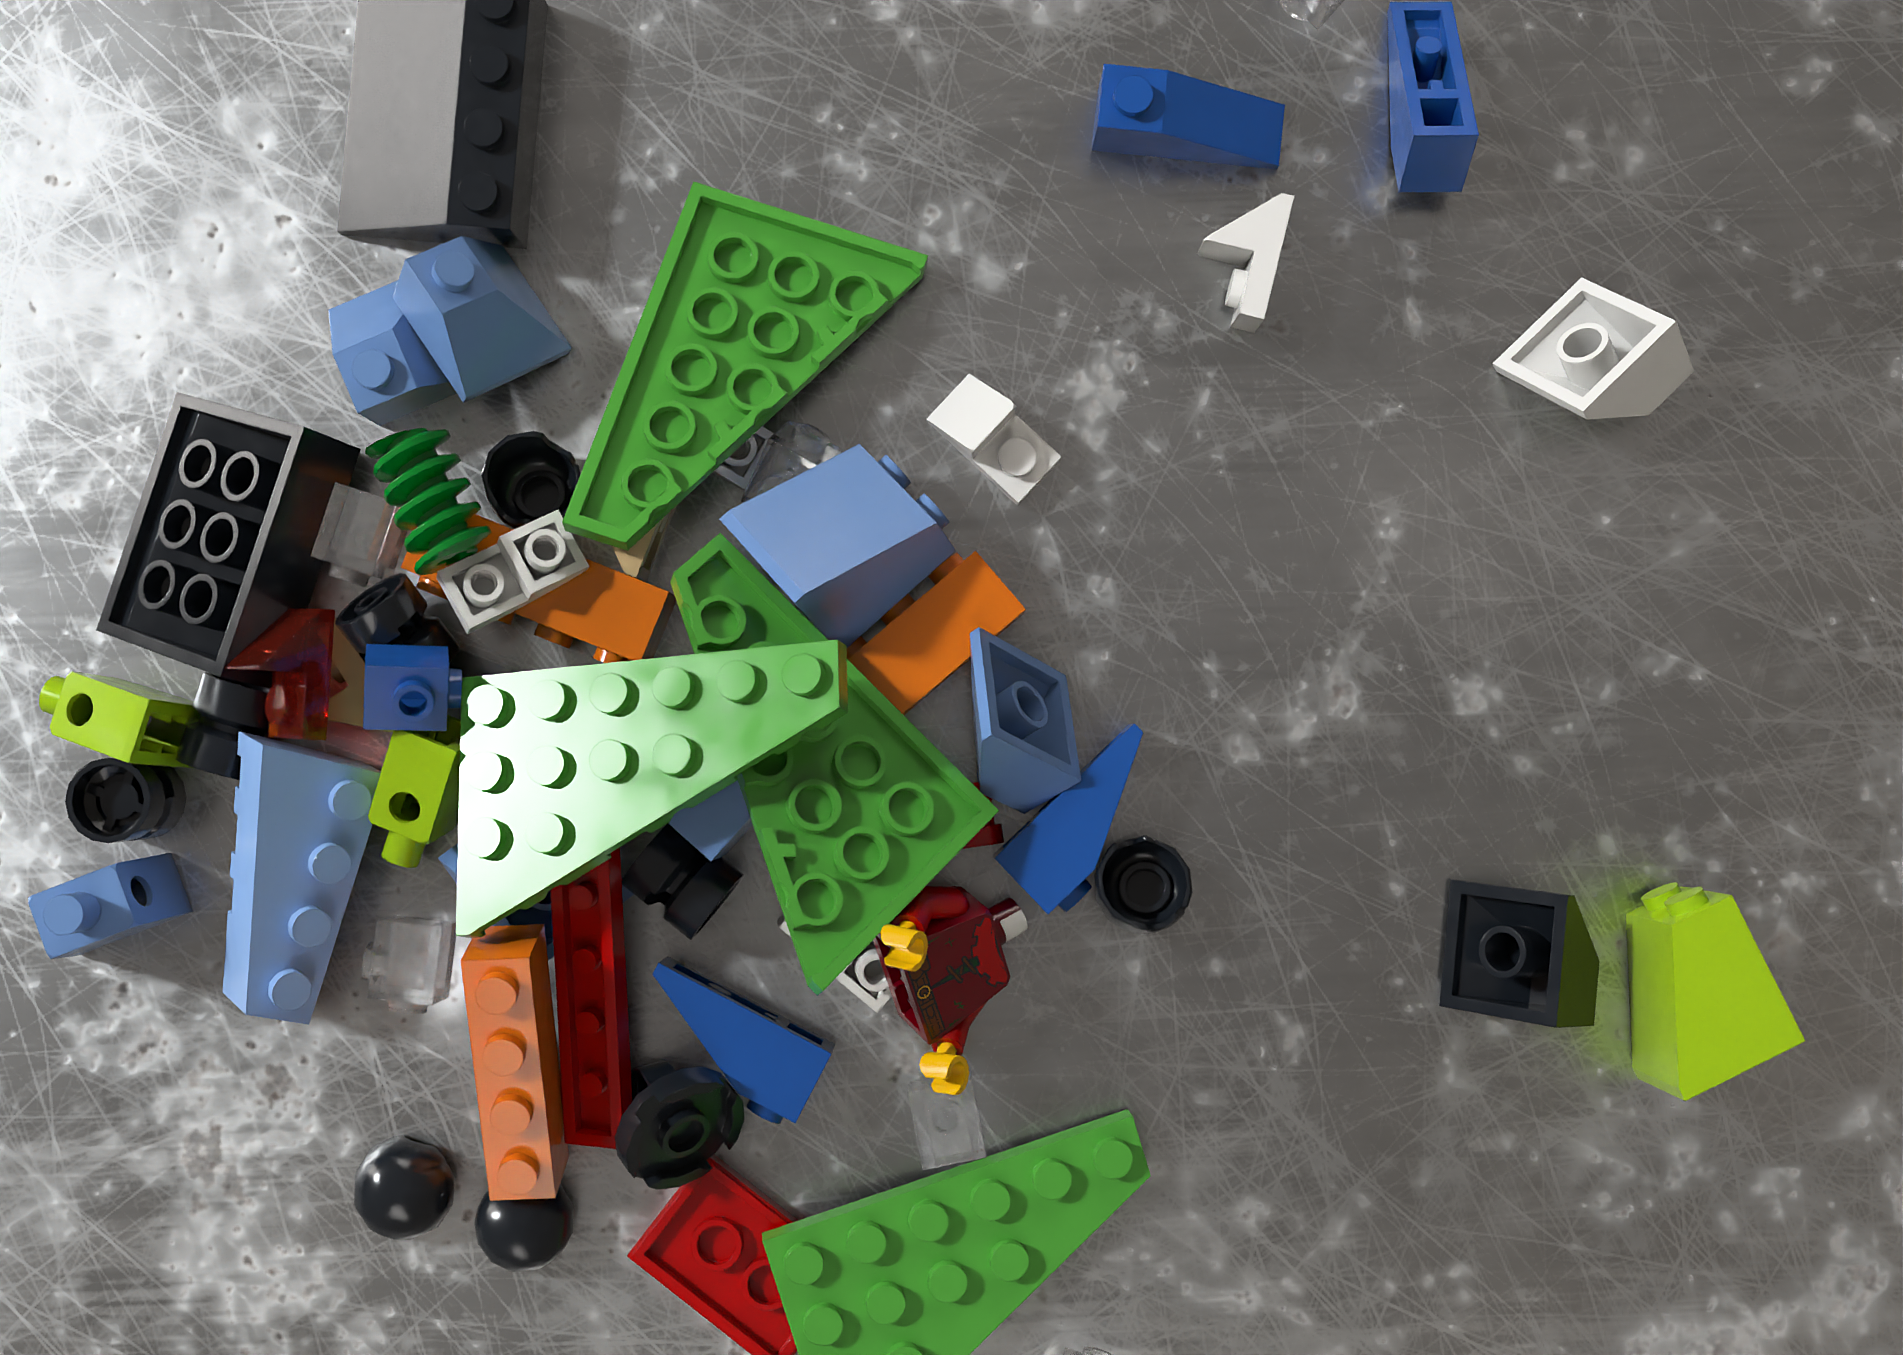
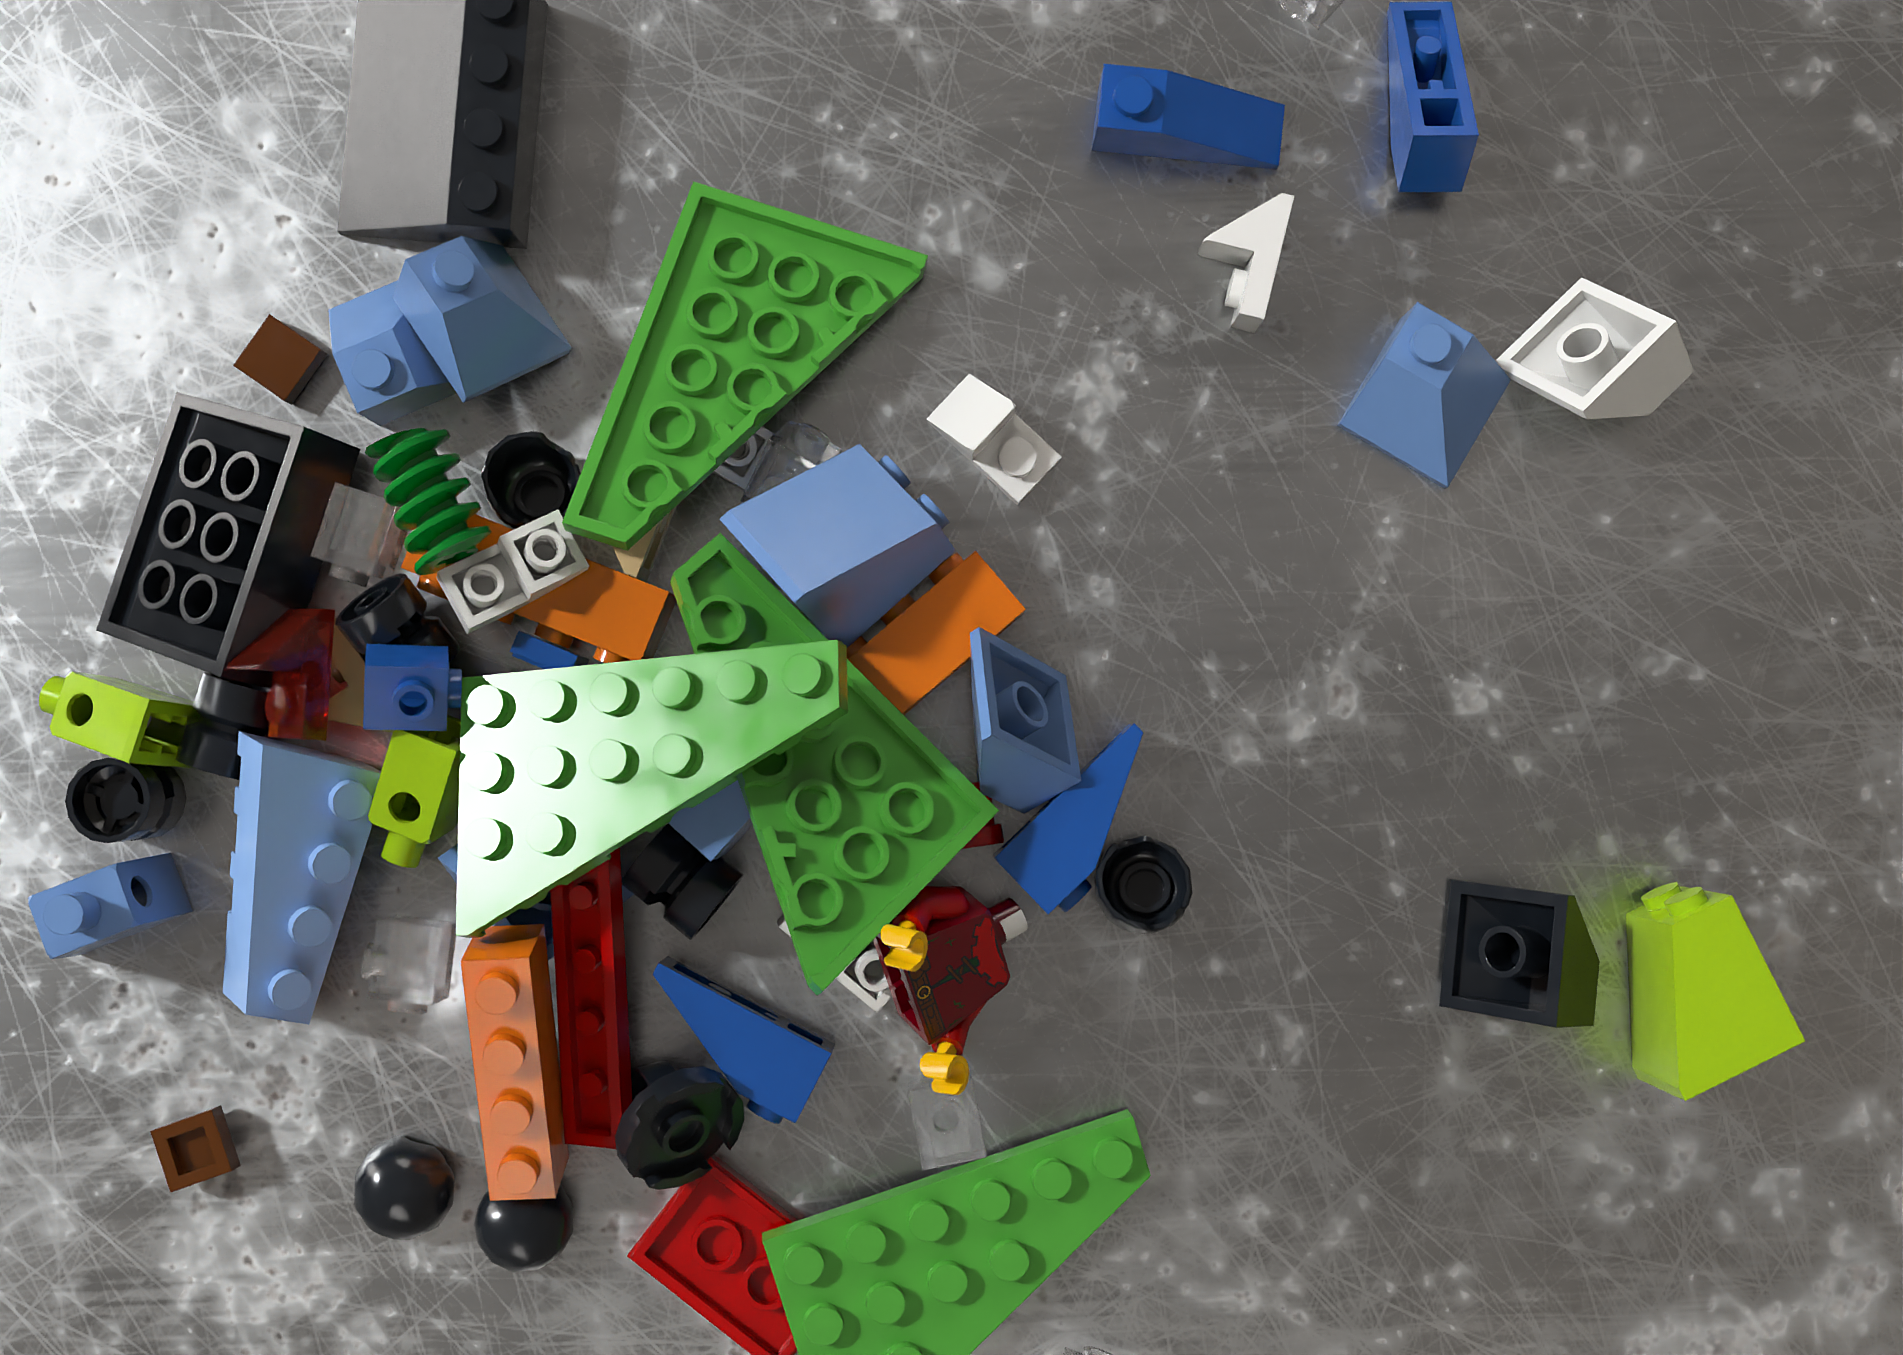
none -> reddish brown plate [150,1105,241,1193]
none -> reddish brown tile [233,314,328,405]
none -> blue tile [510,631,590,669]
none -> medium blue slope [1337,302,1511,489]

